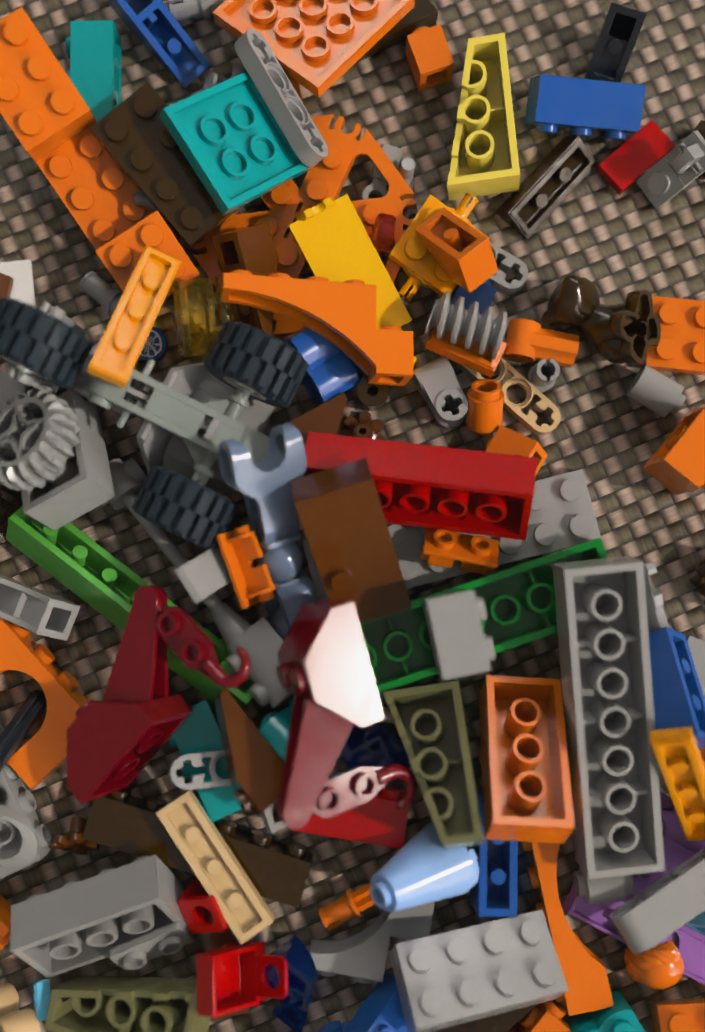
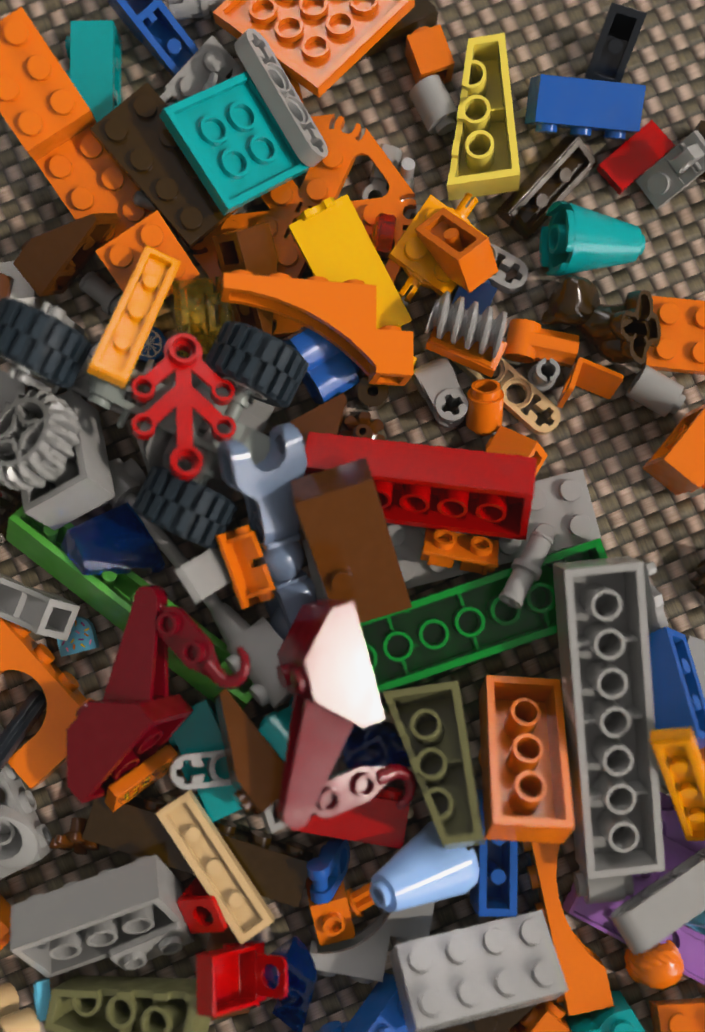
light grey brick [421,590,496,681] -> none
none -> reddish brown slope [13,213,121,297]
none -> medium azure tile [57,616,99,657]
none -> clear blue slope [61,502,165,575]
none -> orange tile [105,745,178,813]
none -> red plant [131,333,236,480]
none -> light grey hinge [160,35,237,103]
none -> orange bracket [306,877,356,946]
none -> blue plate [307,838,350,904]
none -> light grey brick [409,75,458,136]
none -> light grey pin [499,531,554,608]
none -> teal cone [539,201,645,276]
none -> orange bracket [557,356,624,409]

